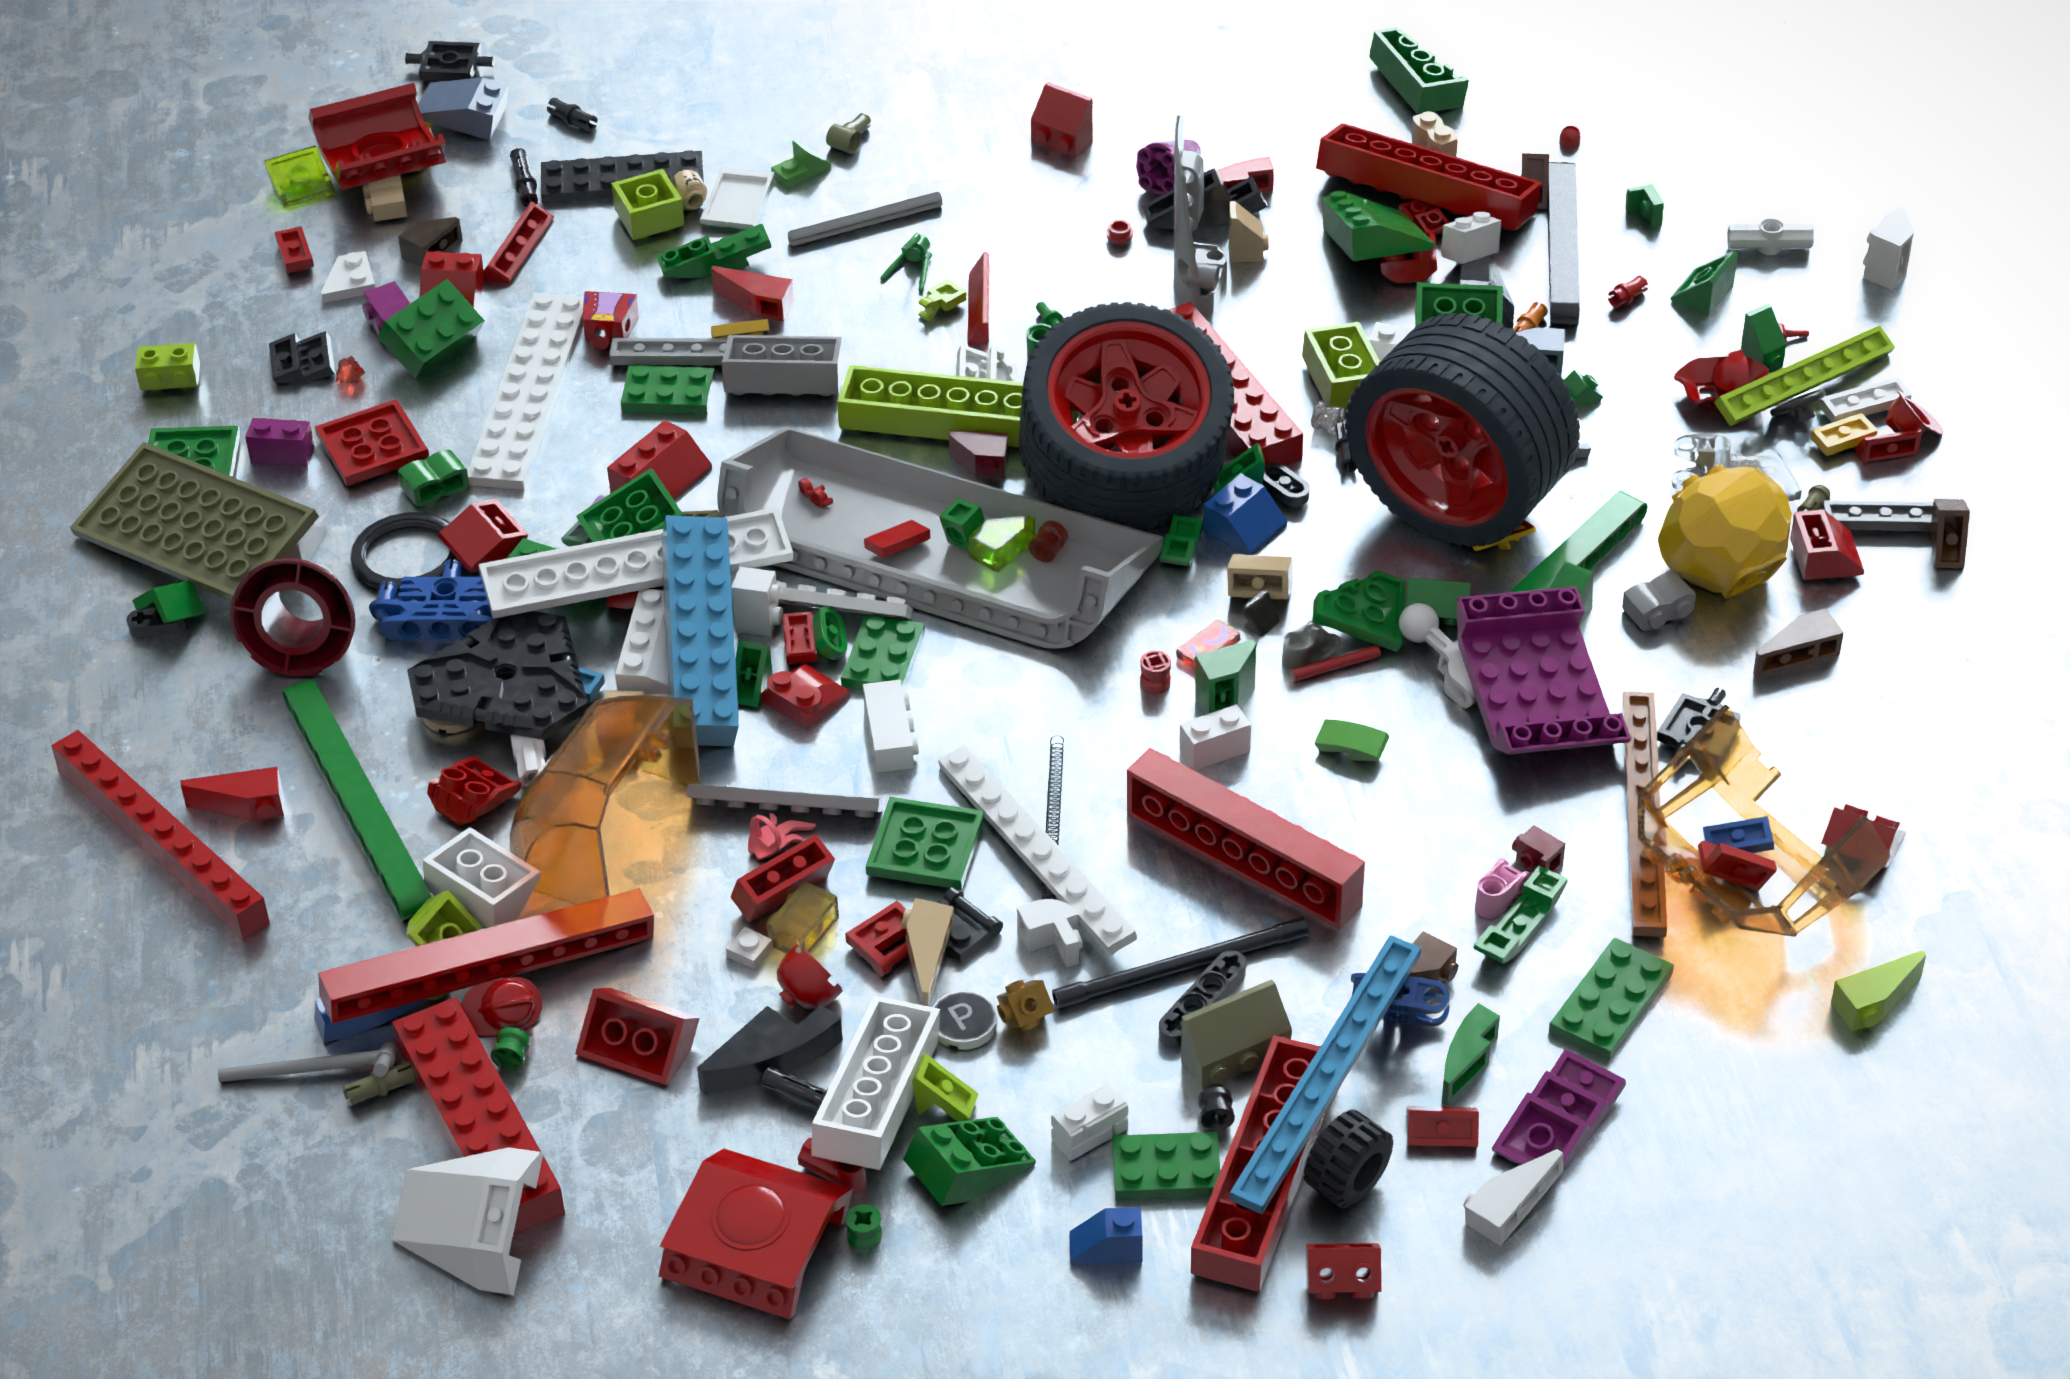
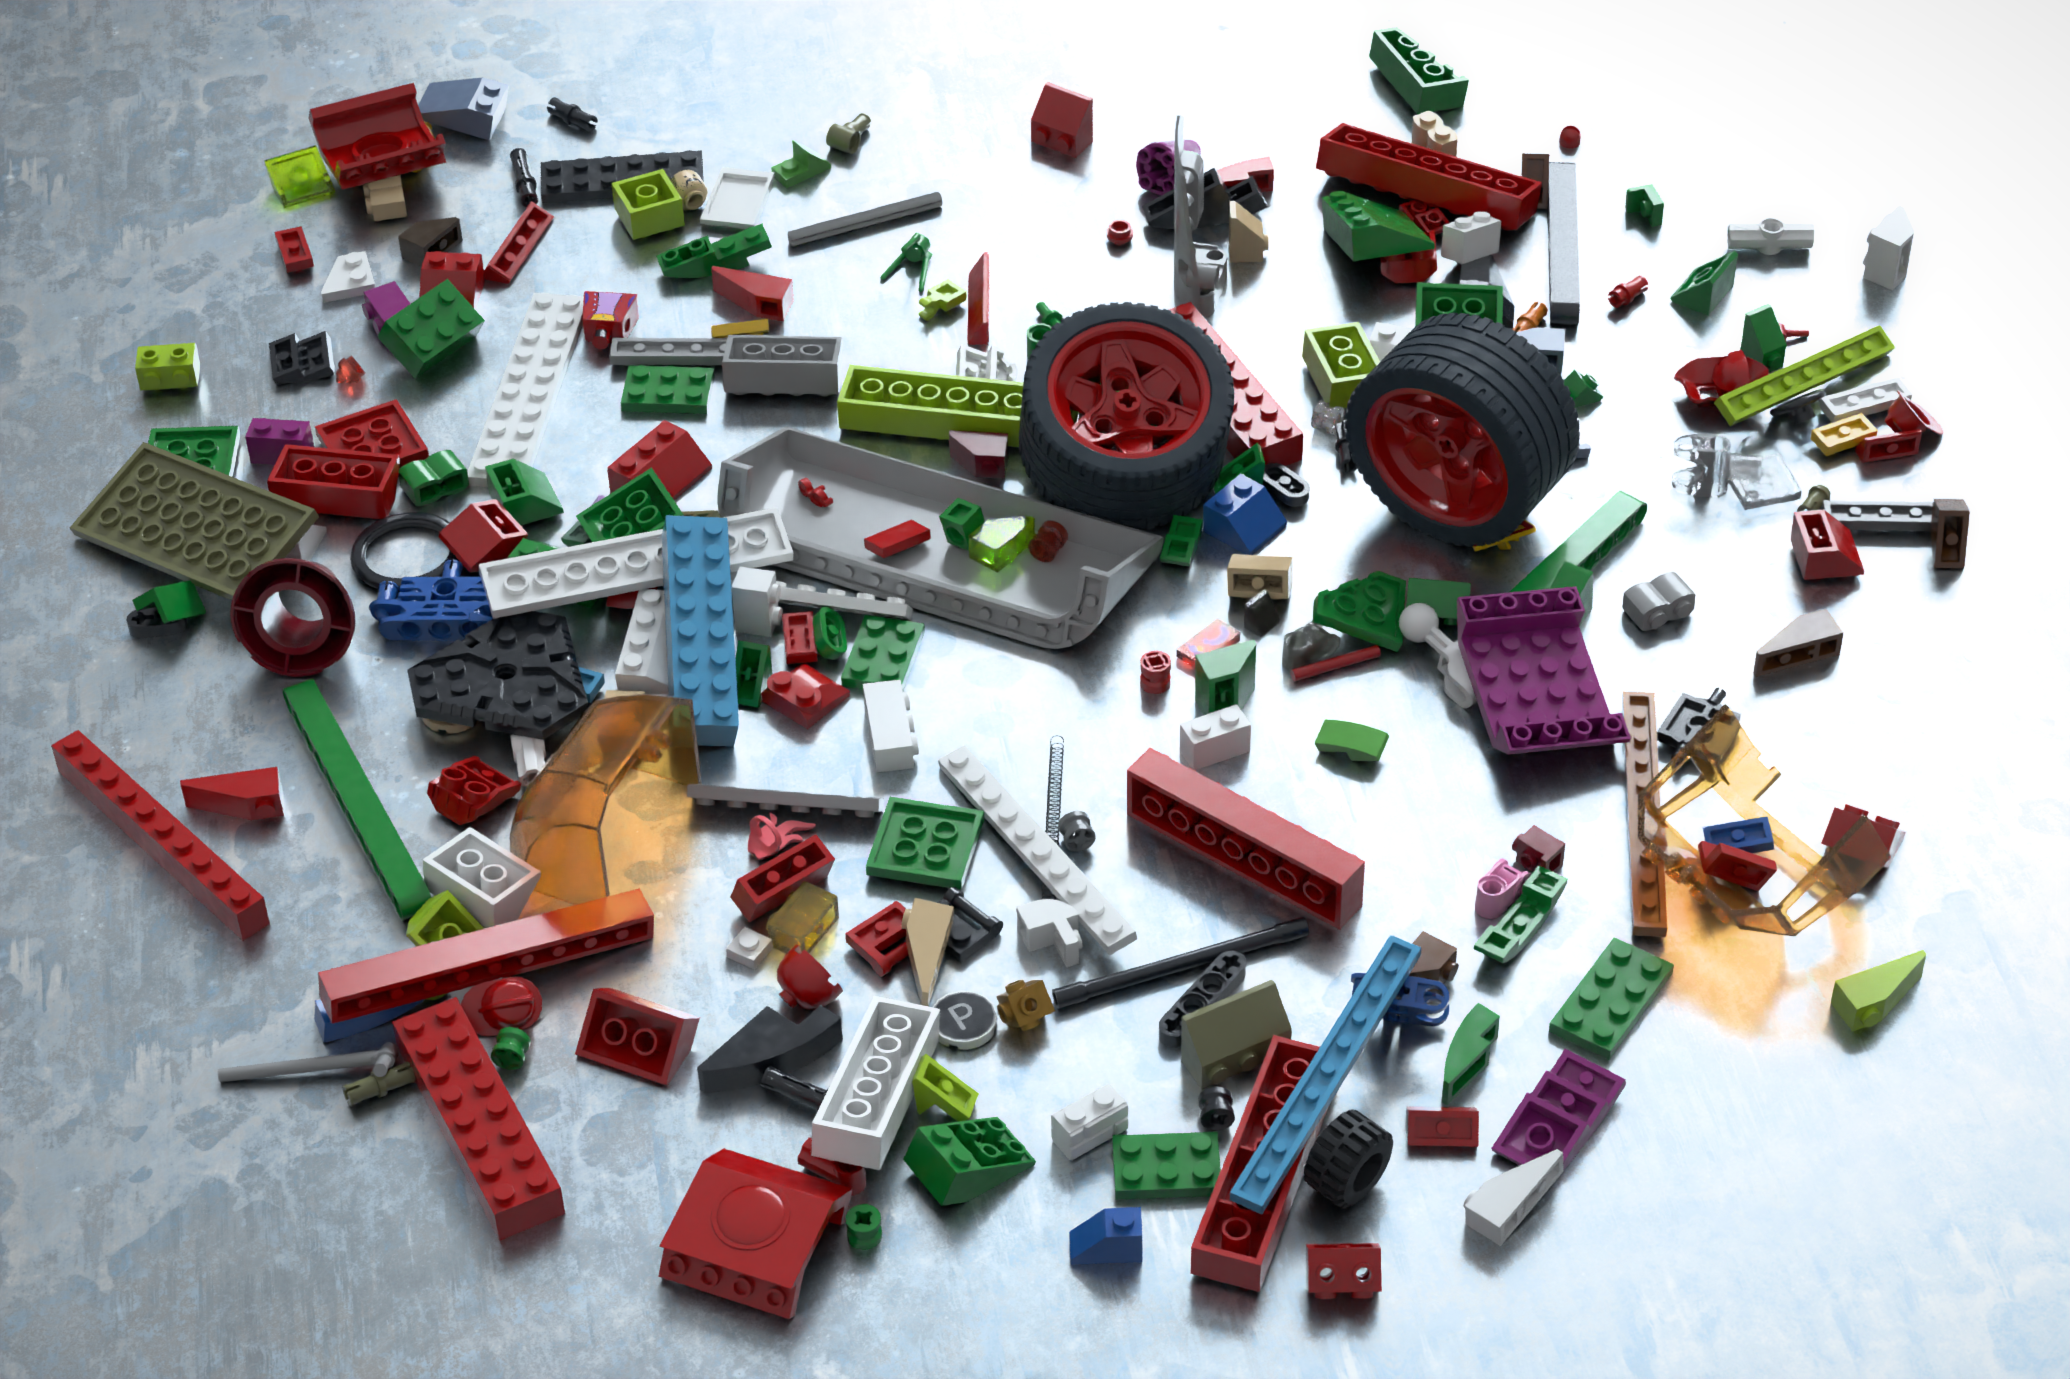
white wedge [391,1148,543,1296] -> none
black plate [405,41,495,82] -> none
yellow rock [1657,464,1792,599] -> none
none -> red slope [267,444,400,519]
none -> green slope [485,458,564,526]
none -> dark grey wheel [1058,810,1096,852]

